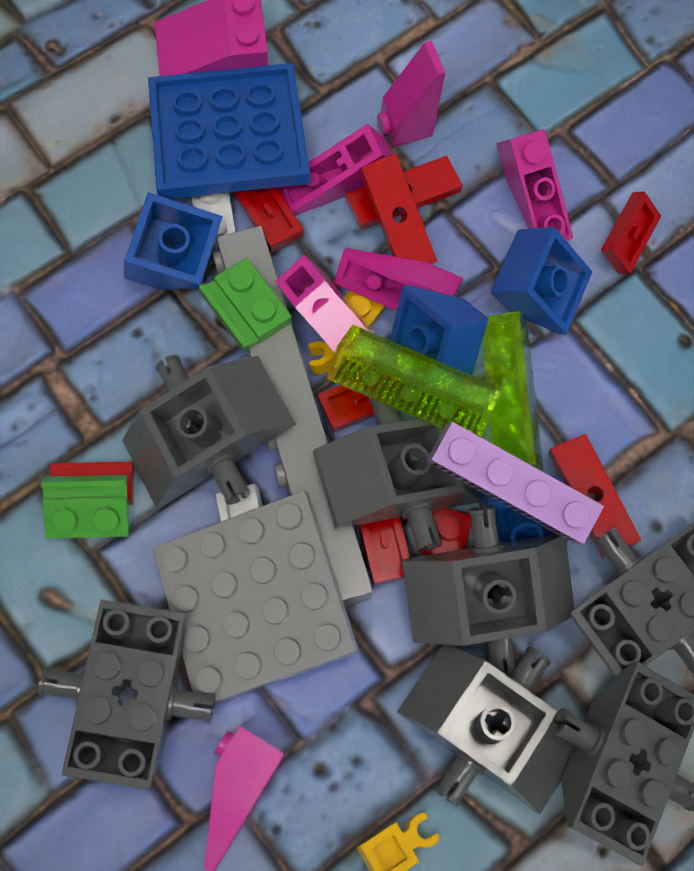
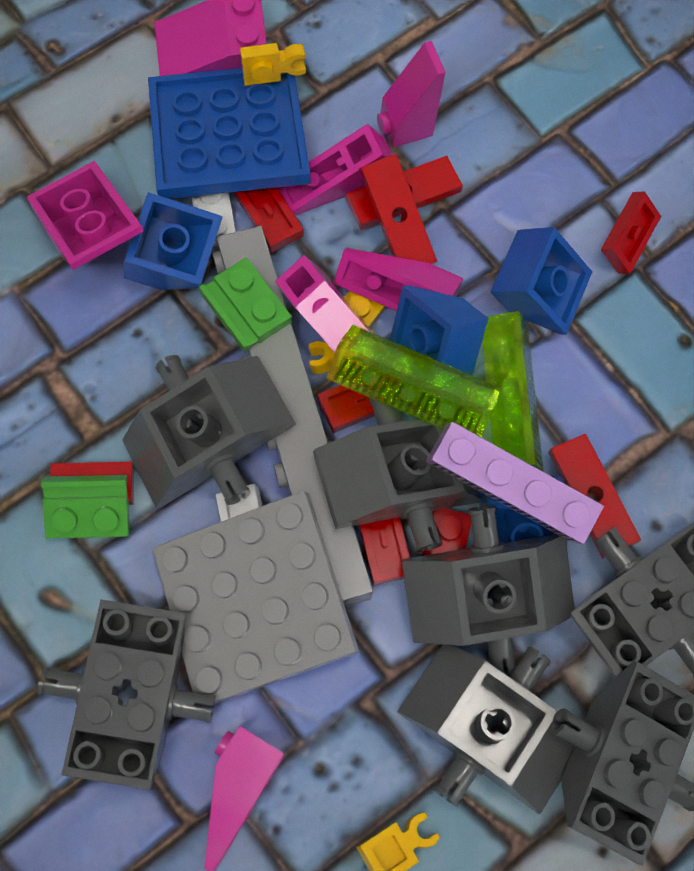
dark pink slope [496,129,573,240] -> none
none -> dark pink slope [26,161,144,270]
none -> yellow plate [240,43,306,86]

